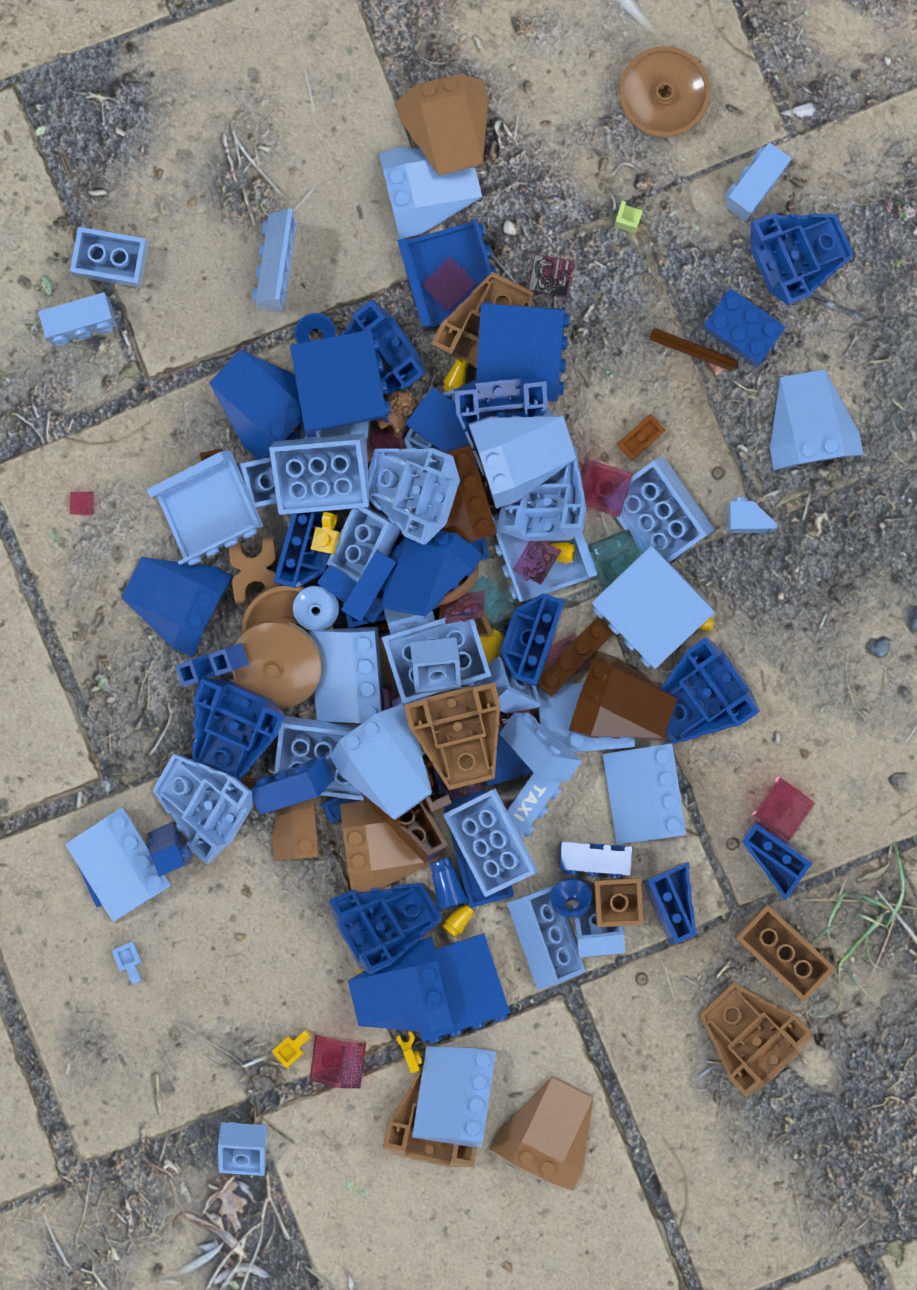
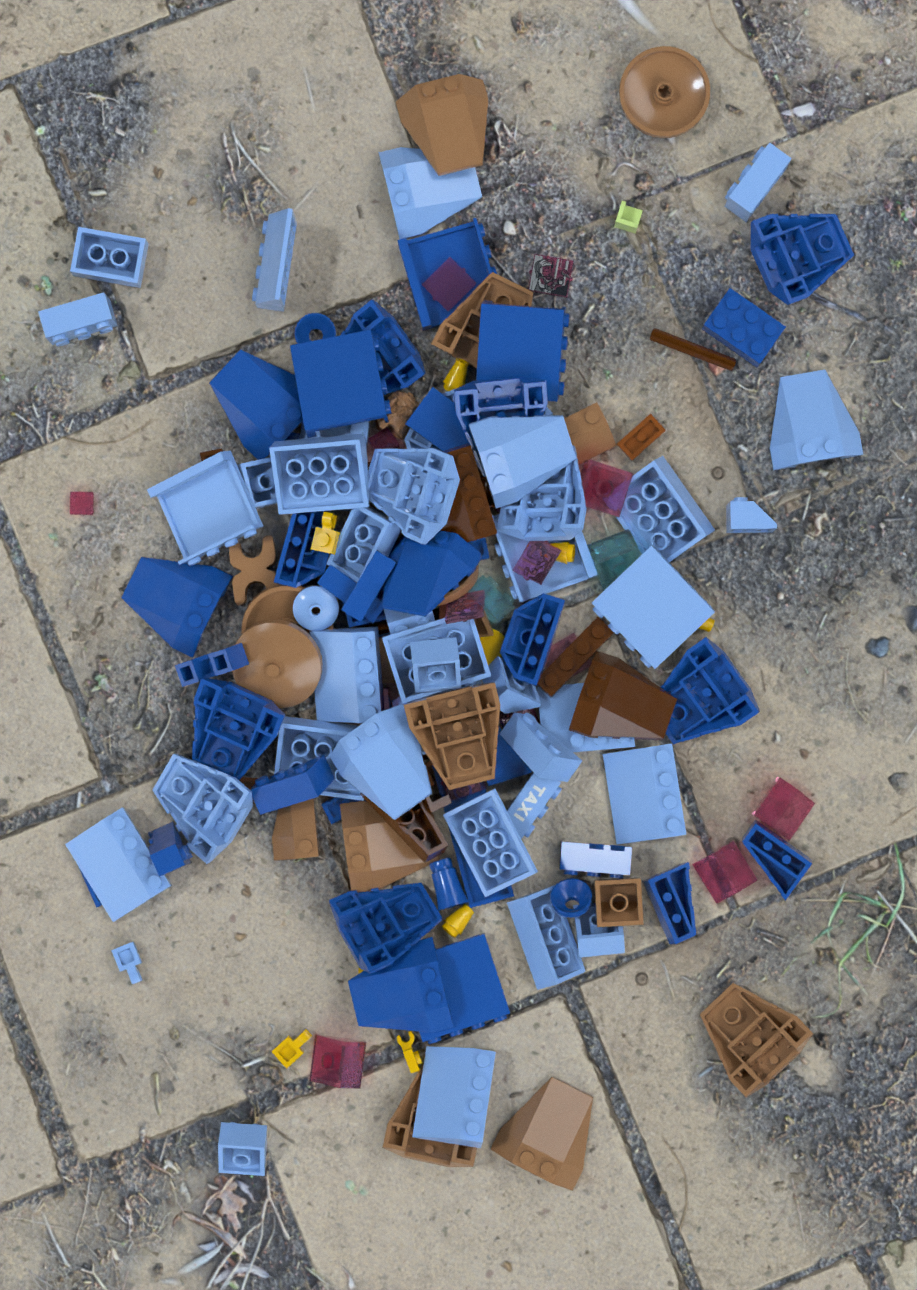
medium nougat brick [734,903,835,1002] -> none
none -> medium nougat slope [564,402,616,465]
none -> clear pink slope [692,840,758,904]

